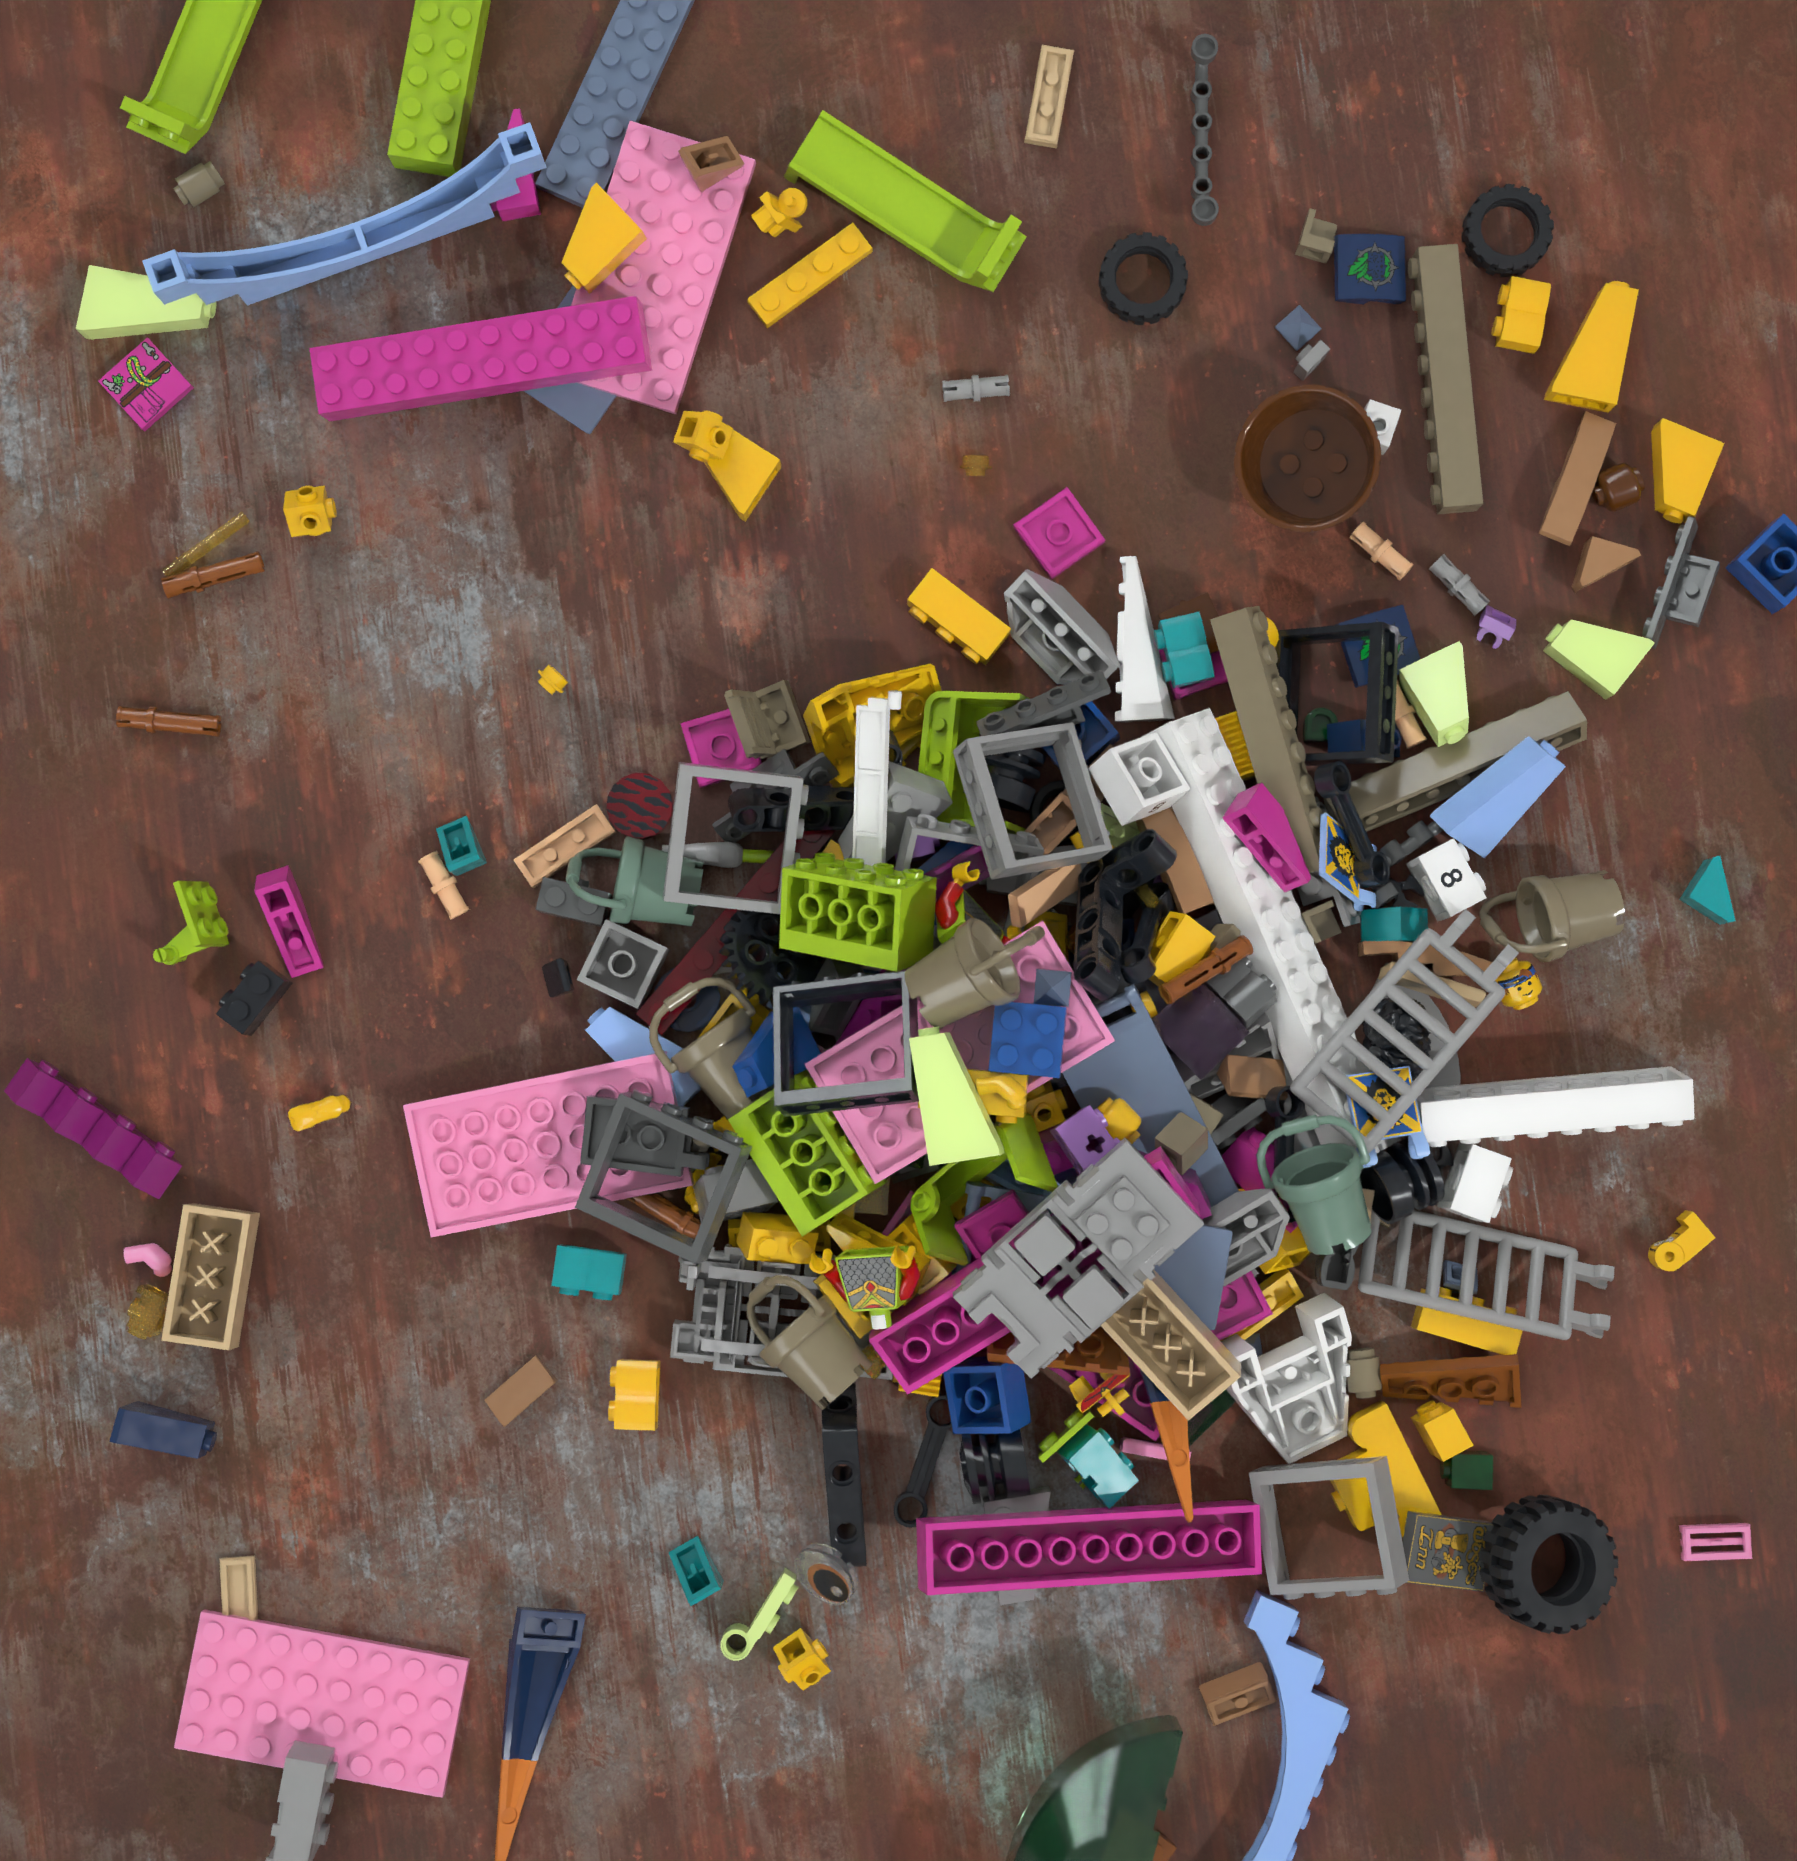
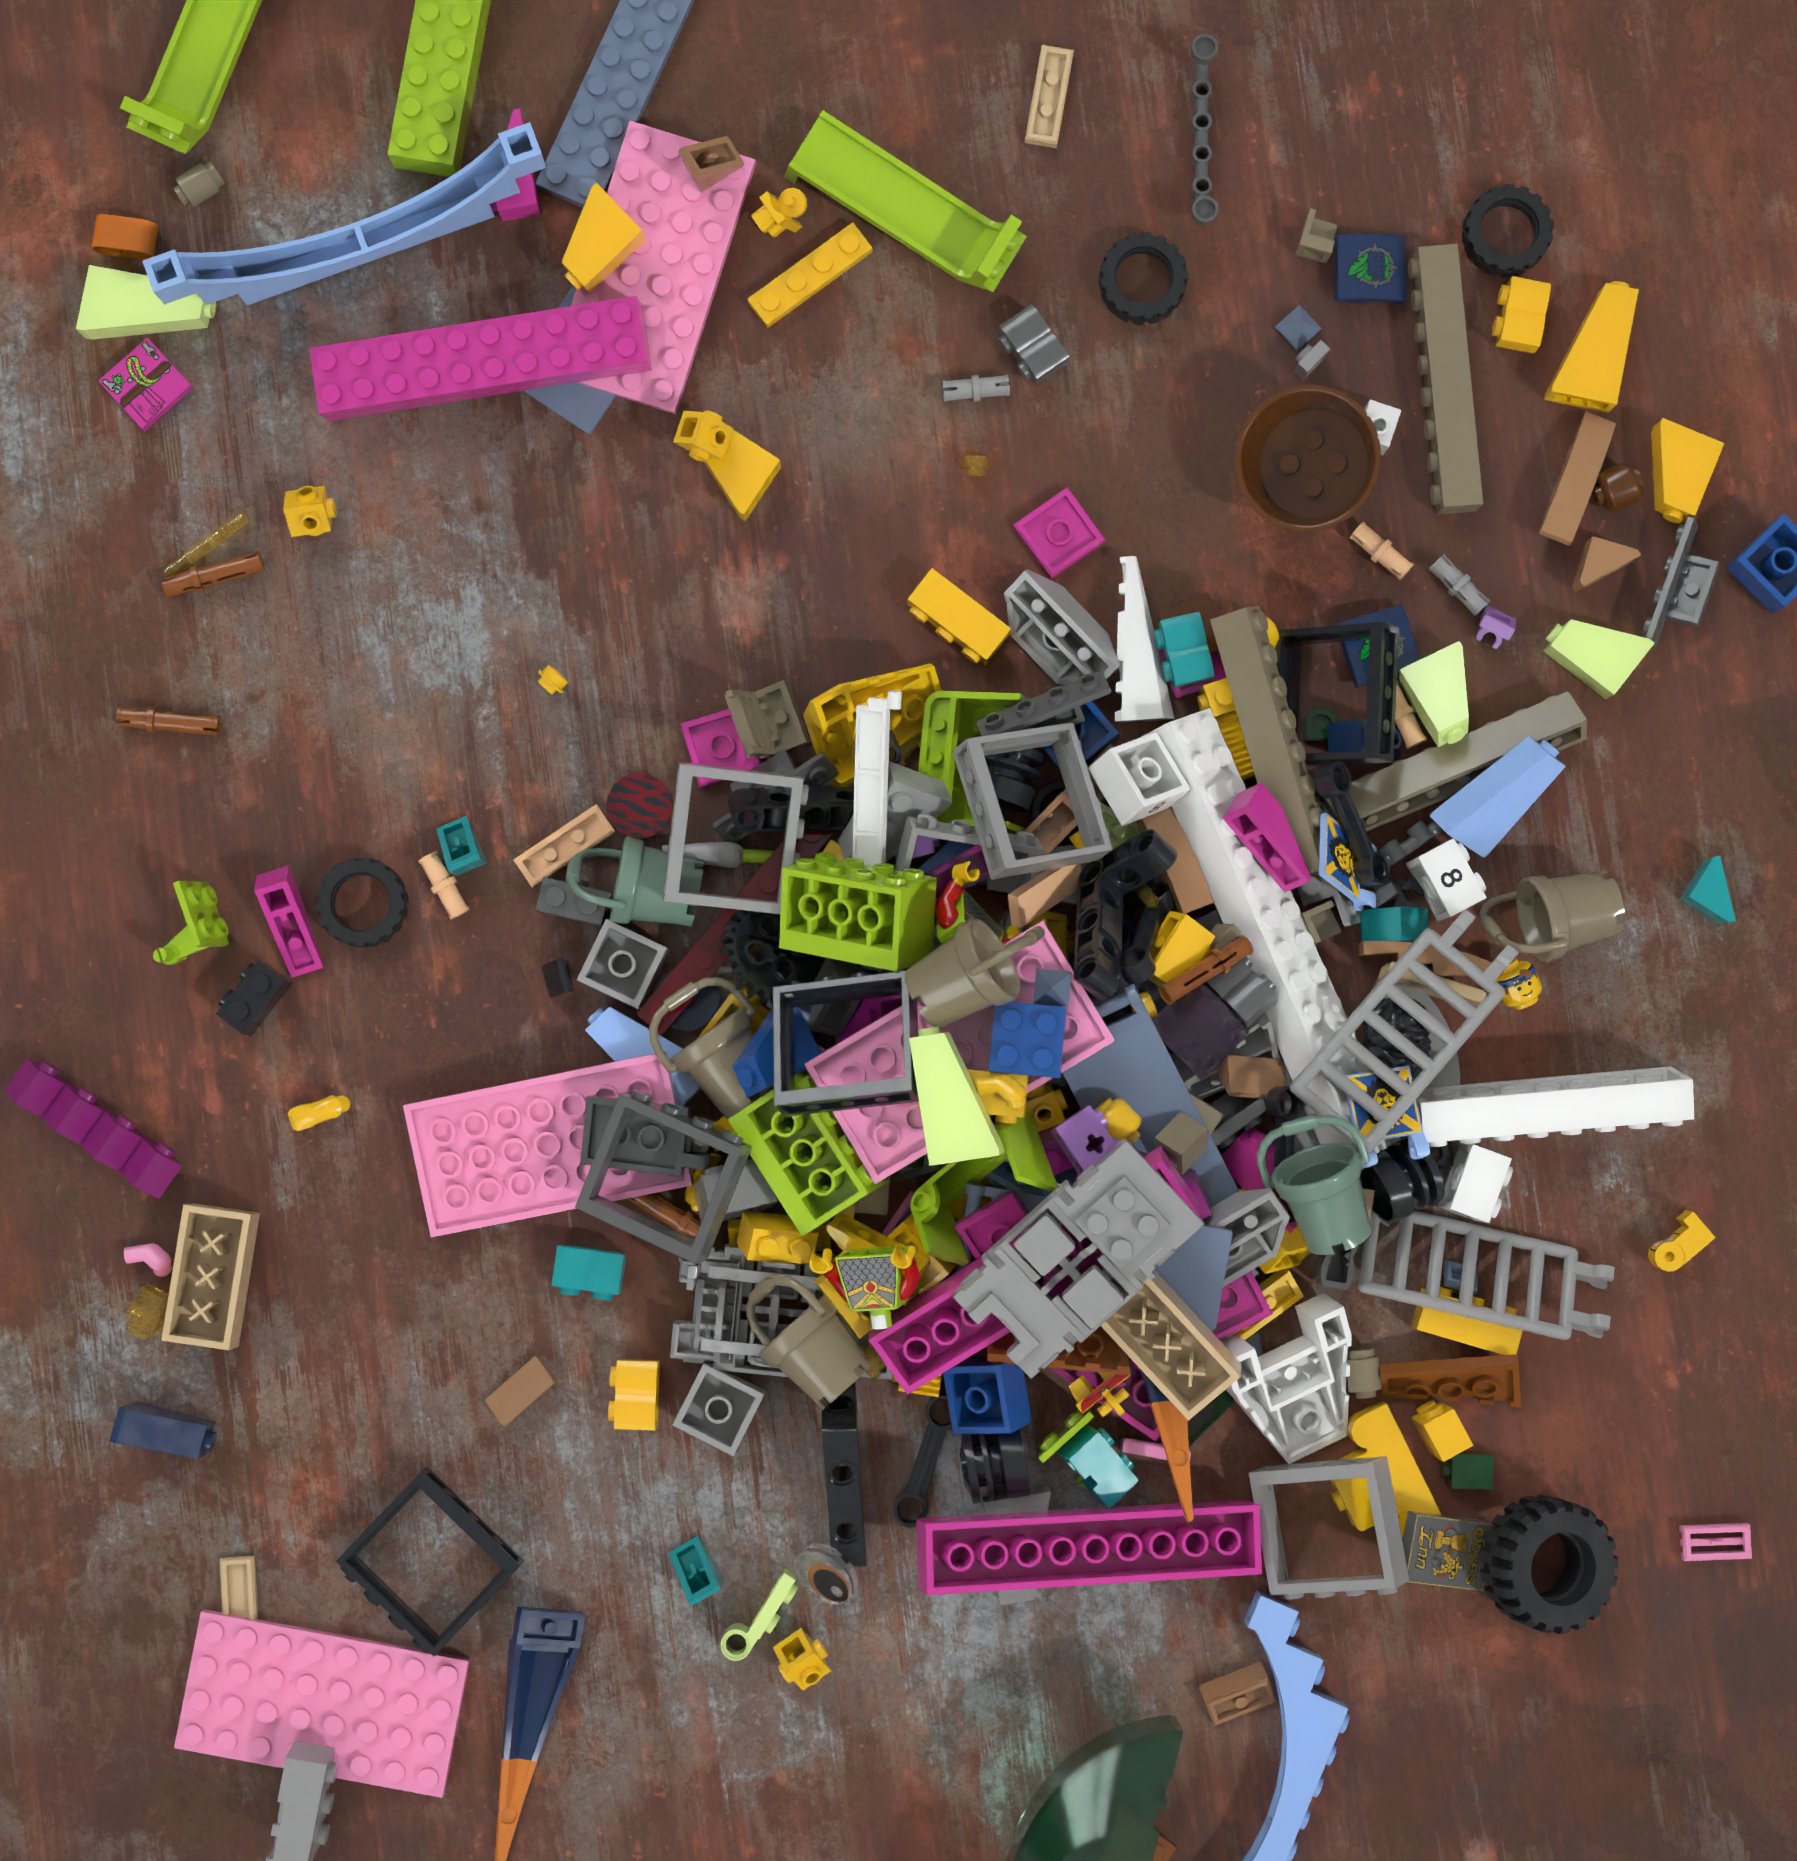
none -> orange beam [91,214,159,260]
none -> black tyre [315,858,409,948]
none -> black window [336,1467,524,1657]
none -> light grey brick [673,1361,766,1456]
none -> dark grey brick [997,304,1069,385]
none -> yellow brick [1197,678,1236,718]

